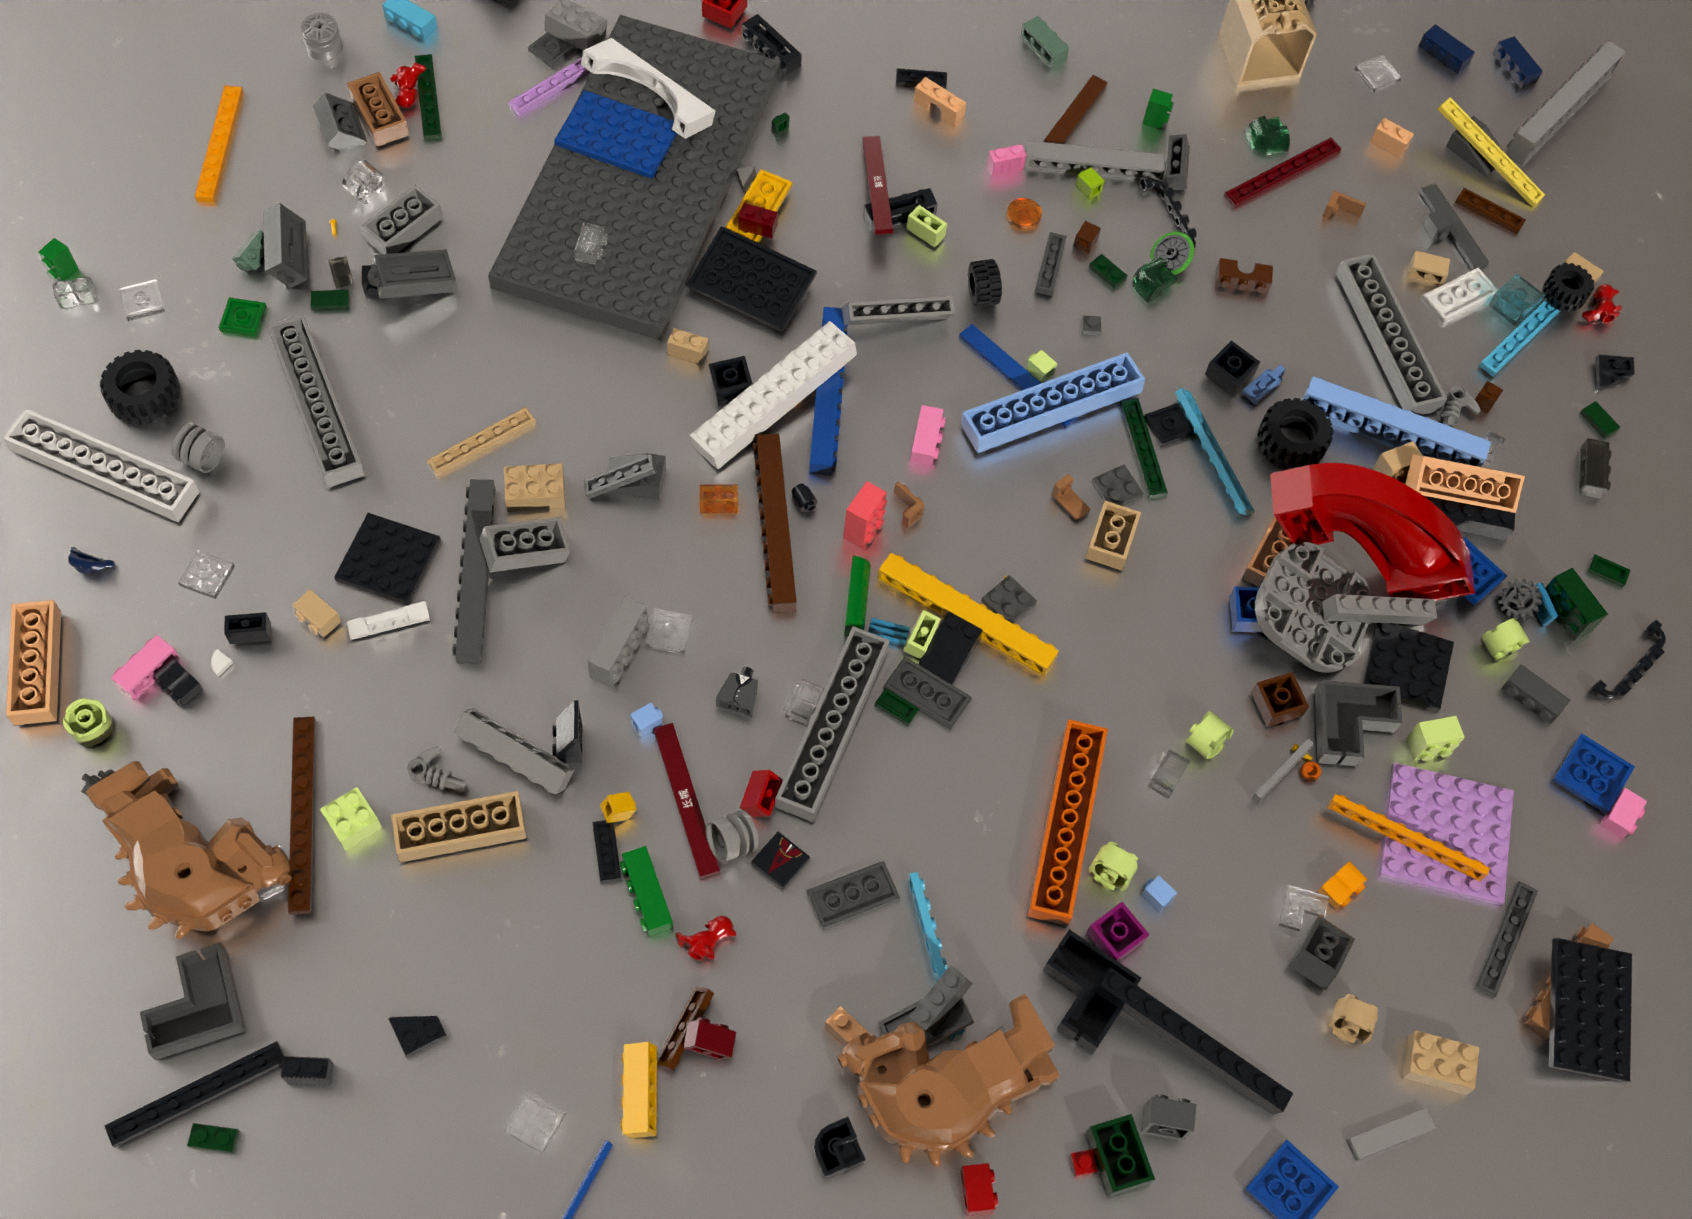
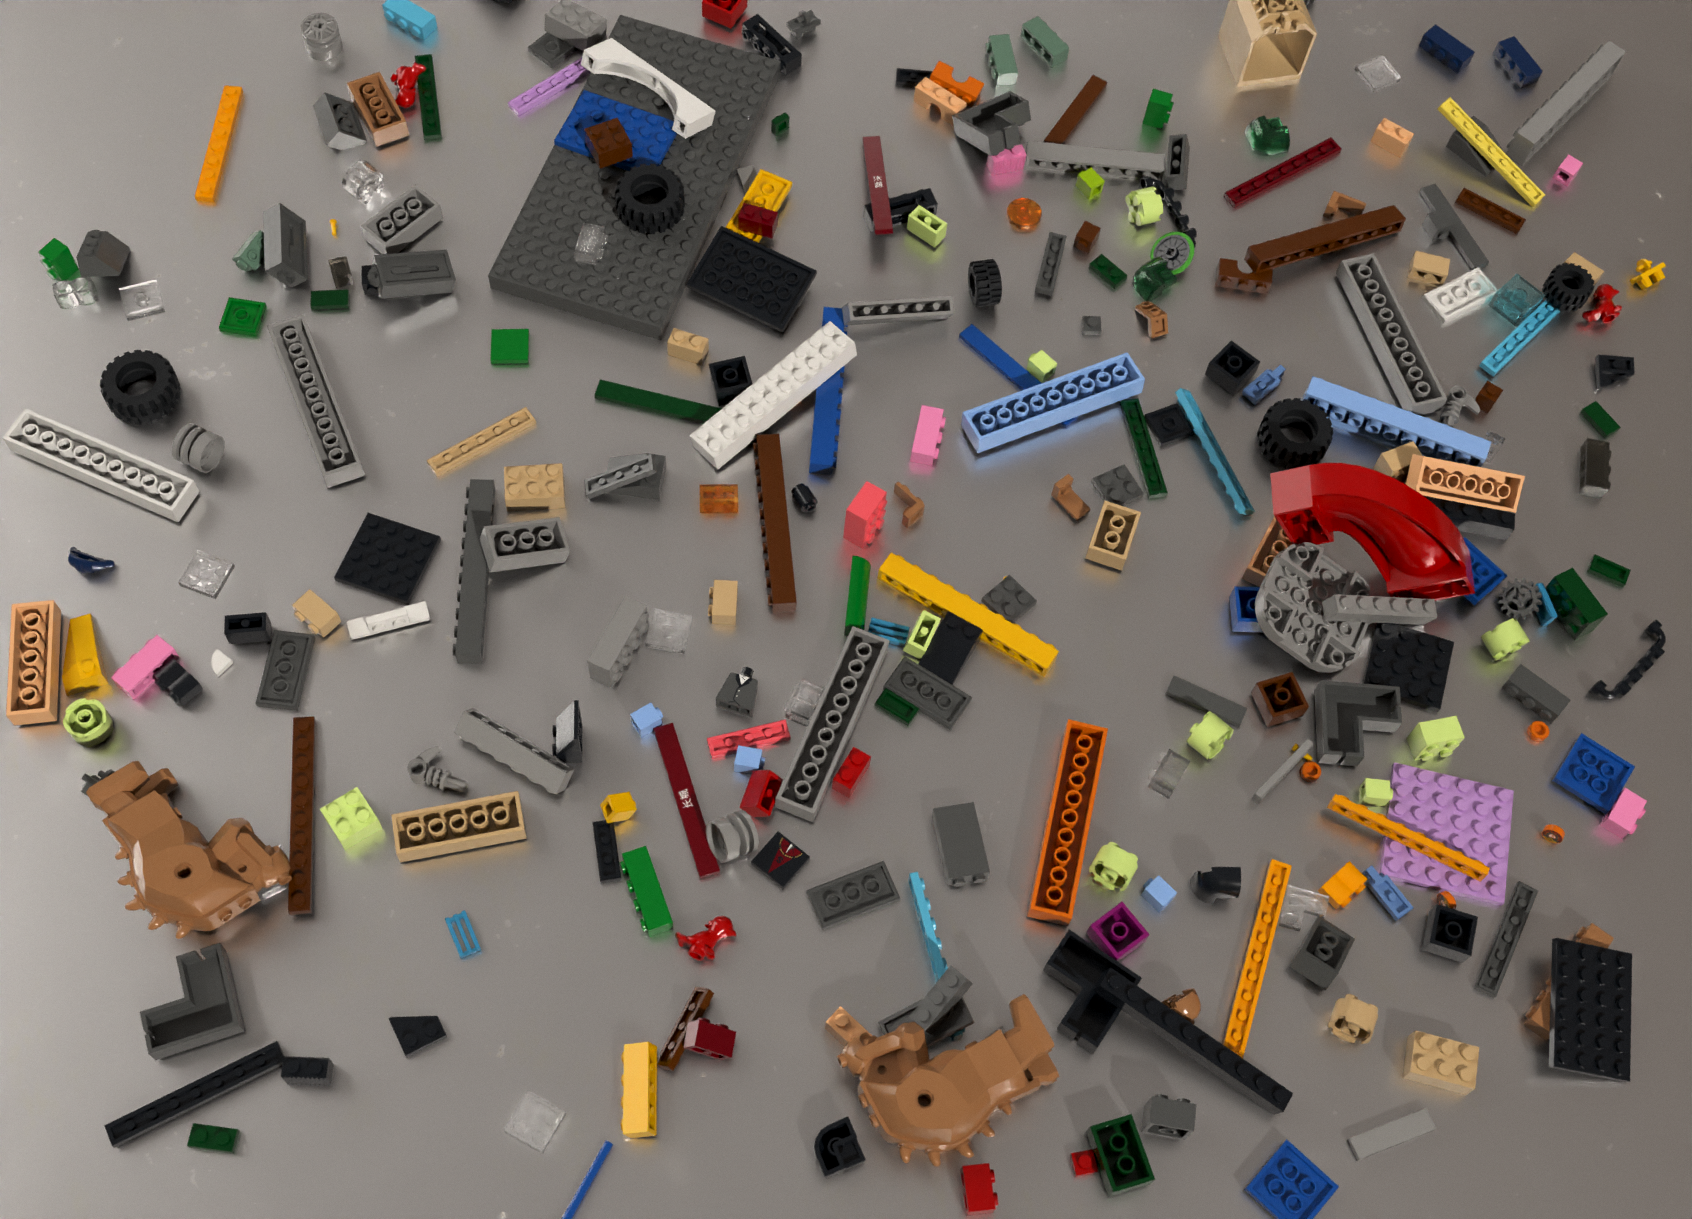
none -> yellow wedge [62,613,109,697]
none -> dark grey slope [76,230,130,277]
none -> dark grey tile [256,630,315,711]
none -> dark azure tile [445,910,481,959]
none -> green tile [490,329,529,364]
none -> reddish brown brick [584,118,633,169]
none -> dark green tile [594,379,722,424]
none -> black tyre [615,163,685,234]
none -> coral tile [707,719,791,759]
none -> tan brick [708,580,738,625]
none -> light blue brick [734,745,765,775]
none -> dark grey hips [786,10,821,39]
none -> red brick [832,747,871,798]
none -> orange arch [929,61,984,107]
none -> dark grey brick [932,802,990,887]
none -> dark grey piece [952,91,1031,156]
none -> sand green brick [985,34,1018,86]
none -> yellowish green brick [1125,186,1163,226]
none -> medium nougat bracket [1135,301,1168,338]
none -> medium nougat cylinder [1162,988,1201,1024]
none -> dark grey tile [1166,676,1247,727]
none -> black brick [1190,867,1241,904]
none -> light orange plate [1223,859,1292,1058]
none -> reddish brown brick [1244,205,1406,274]
none -> yellowish green brick [1360,778,1393,807]
none -> medium blue hinge [1362,866,1413,921]
none -> black brick [1422,904,1478,963]
none -> orange tile [1437,891,1456,909]
none -> orange tile [1527,721,1549,742]
none -> tile [1542,824,1565,843]
none -> bright pink brick [1552,154,1583,186]
none -> yellow hips [1630,259,1666,290]

